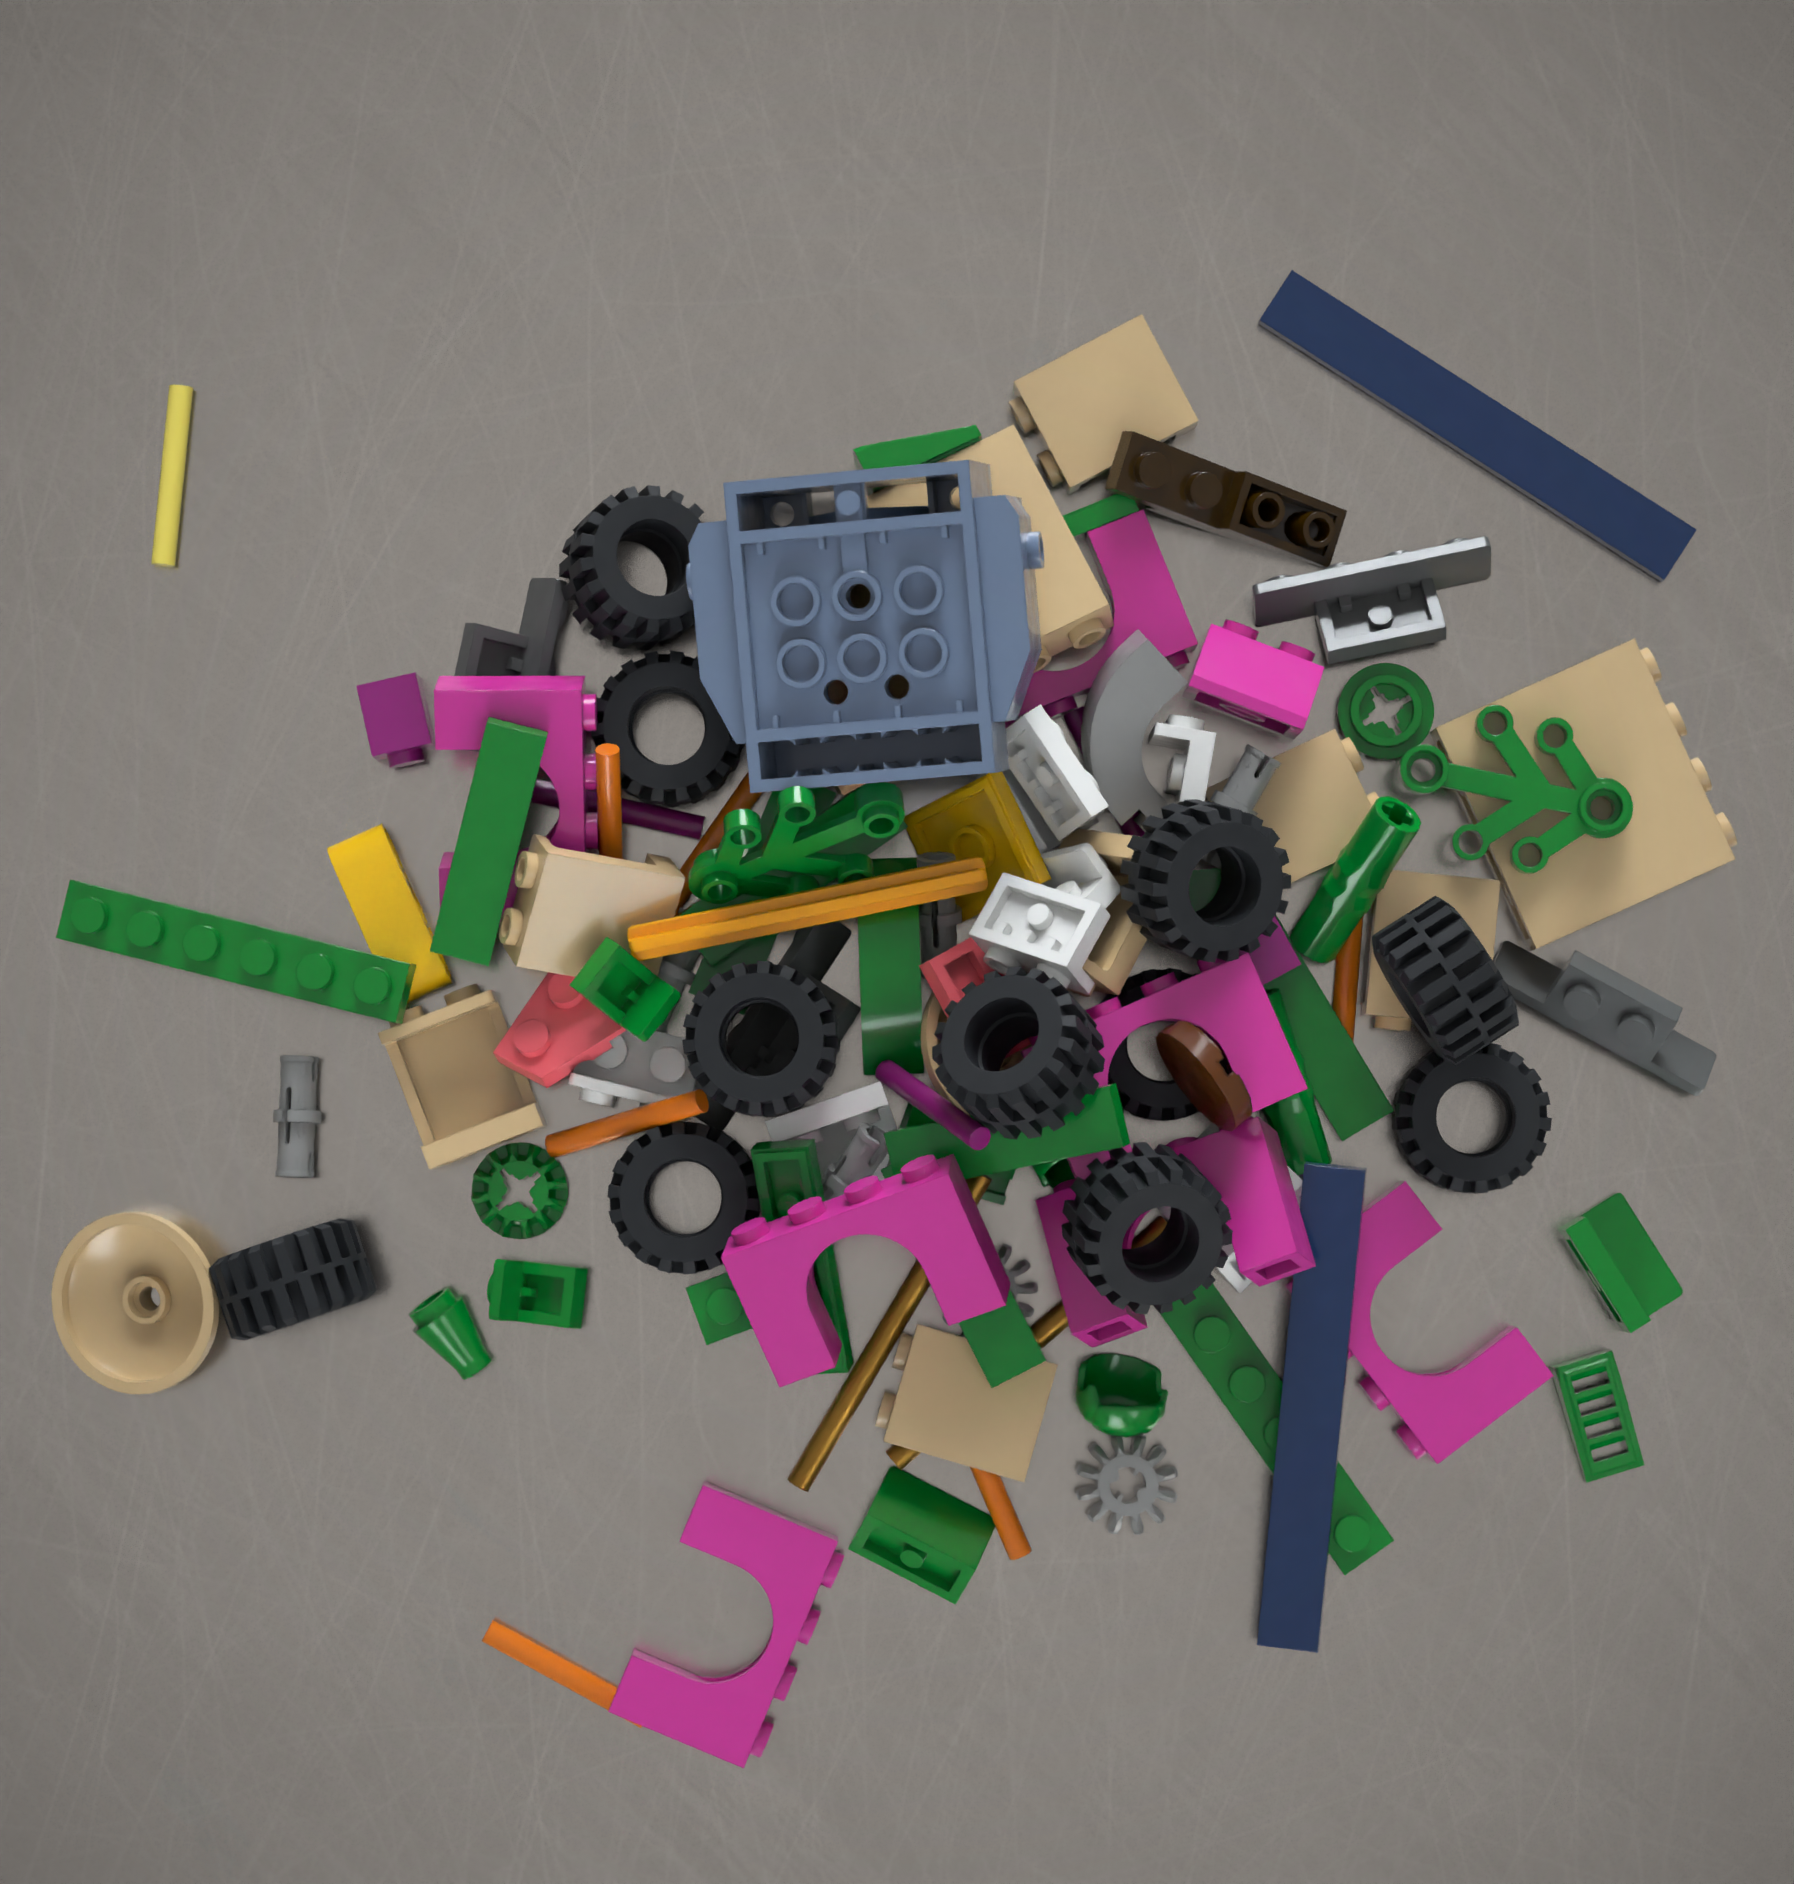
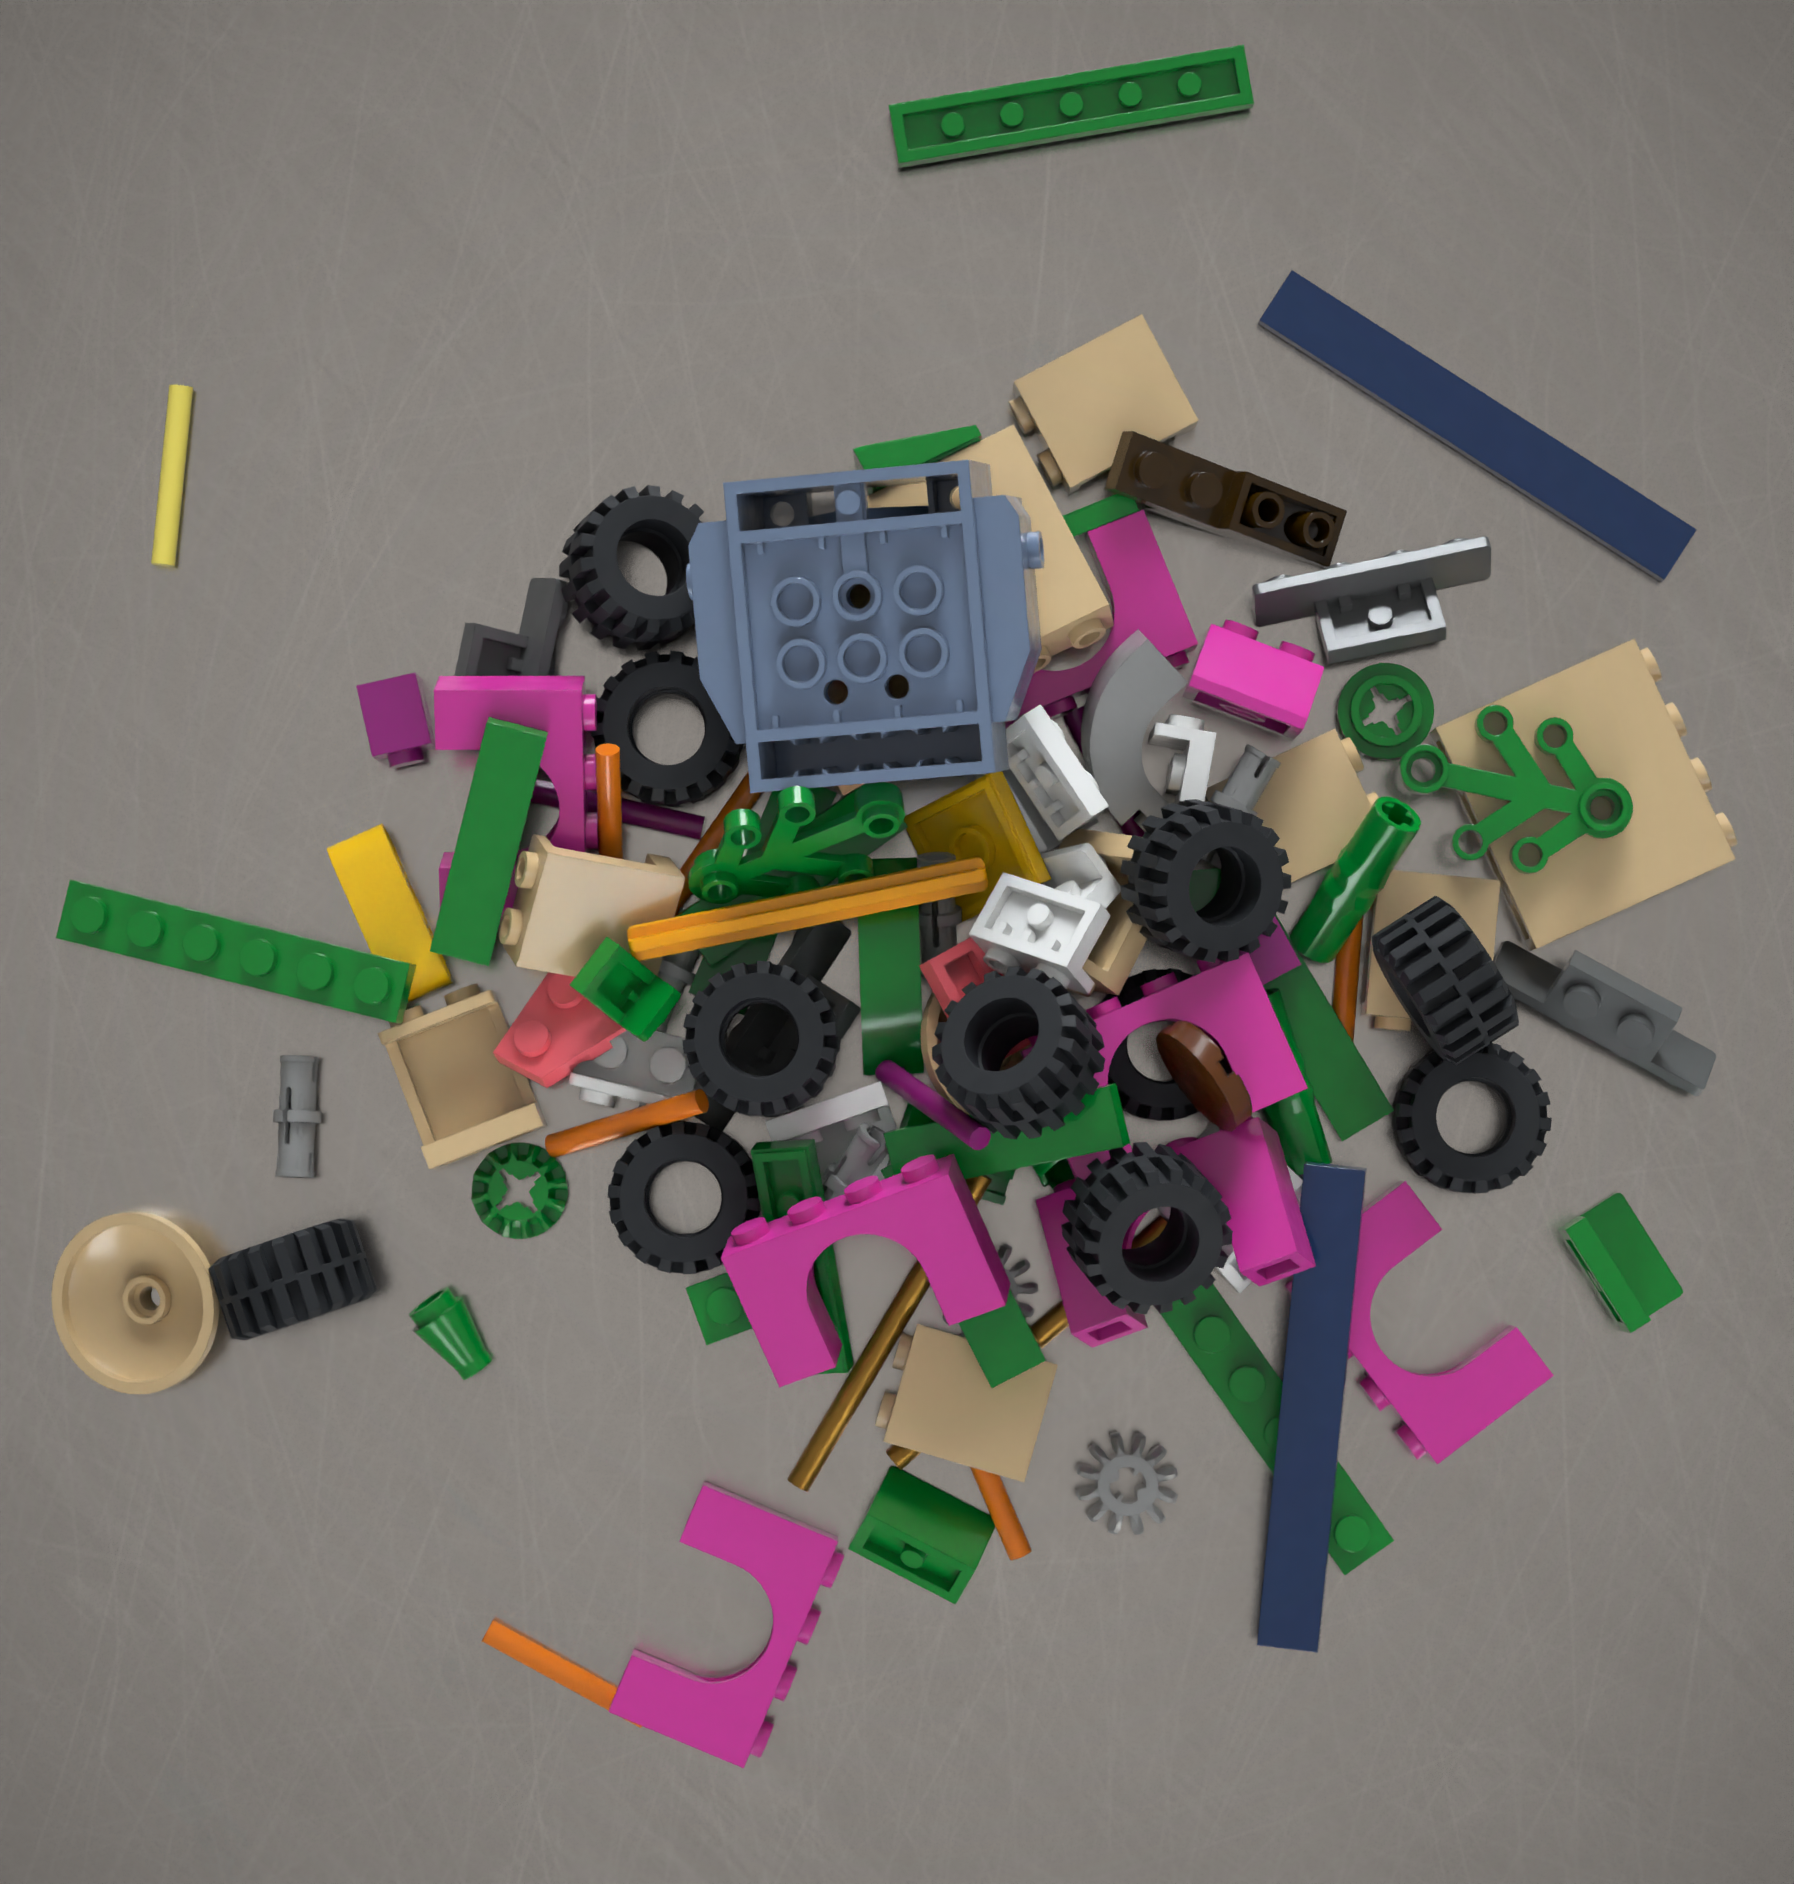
green bracket [487,1259,588,1329] -> none
green hair [1076,1353,1168,1438] -> none
green slope [1549,1349,1644,1483] -> none
none -> green plate [889,44,1254,168]

